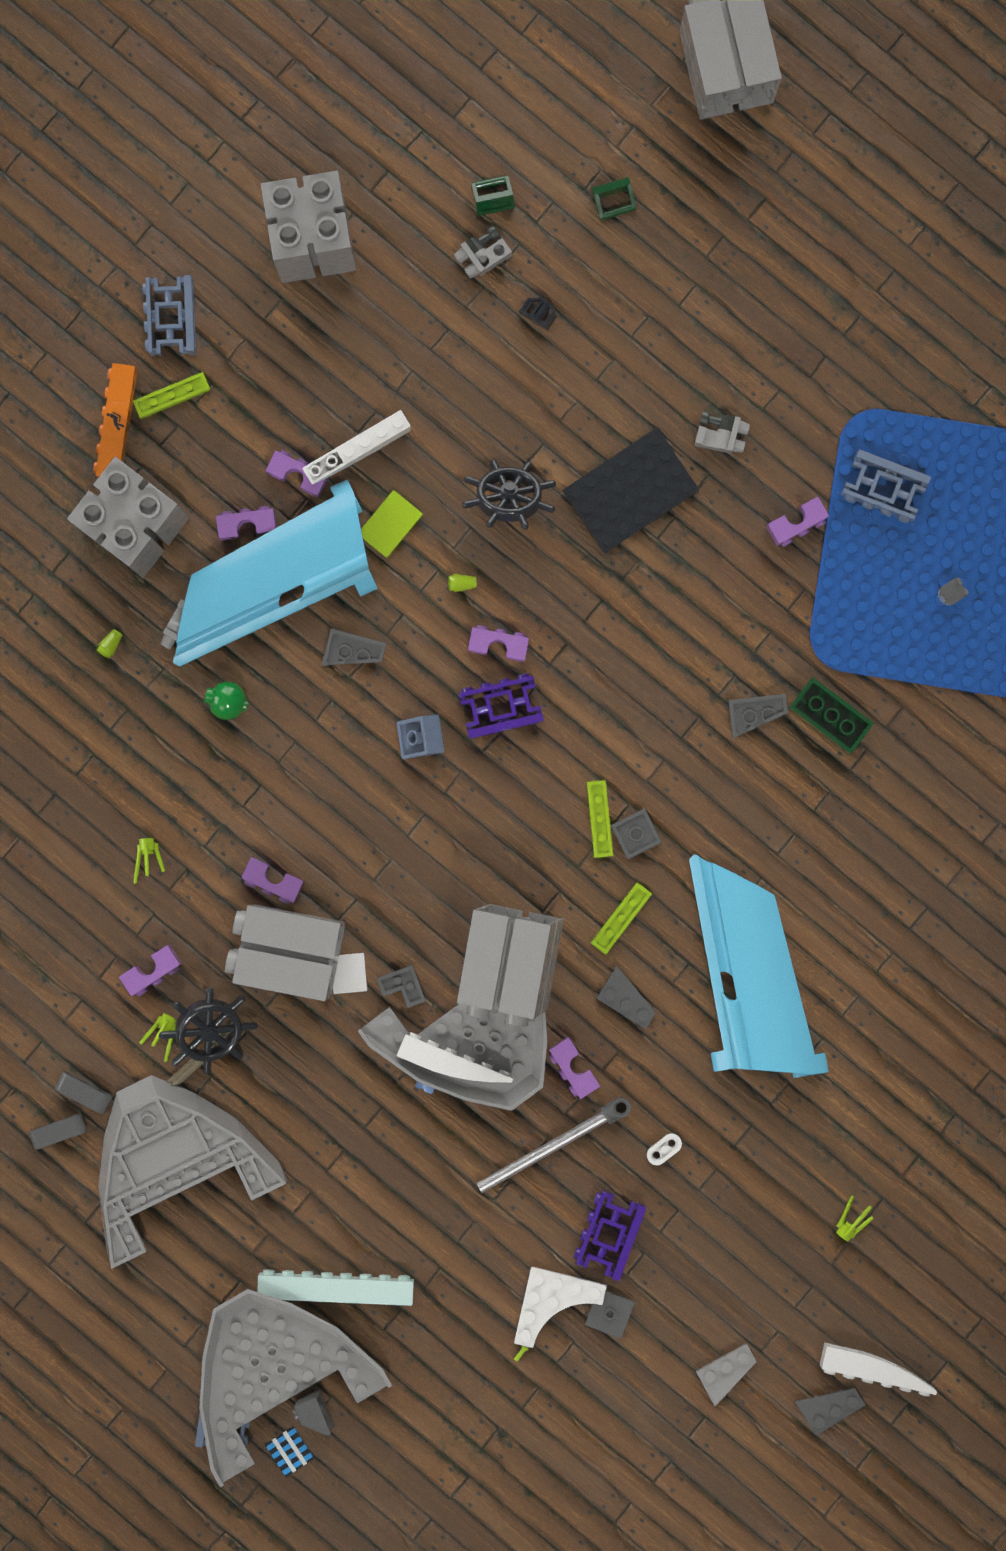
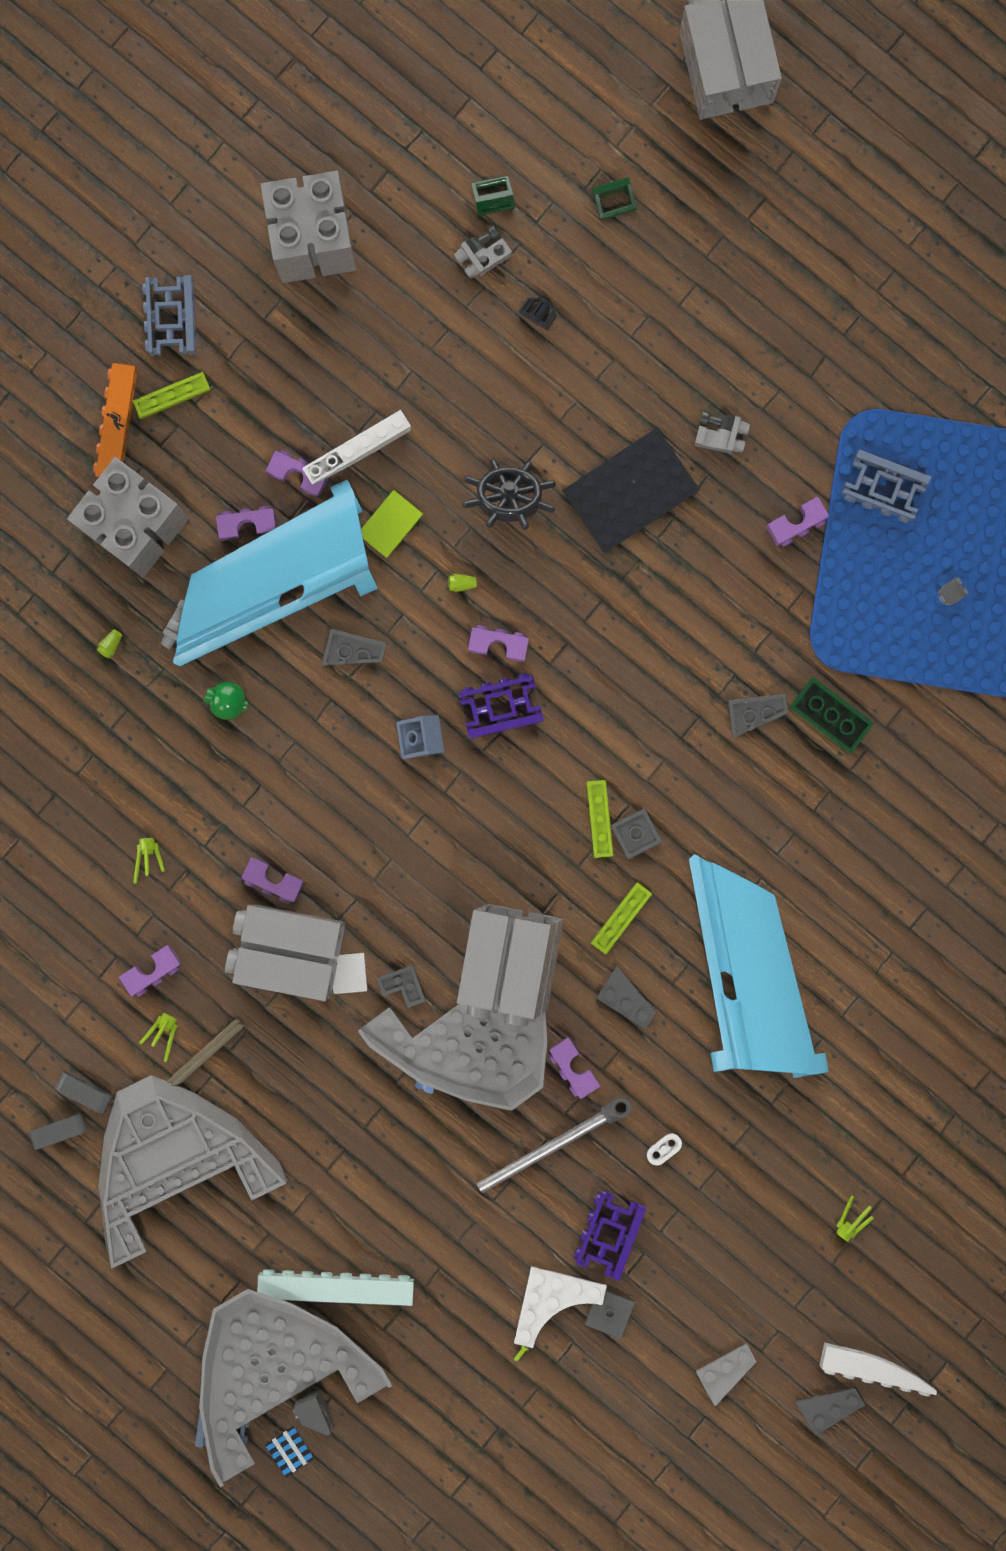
black piece [159,986,258,1074] -> none
white slope [397,1032,513,1083] -> none

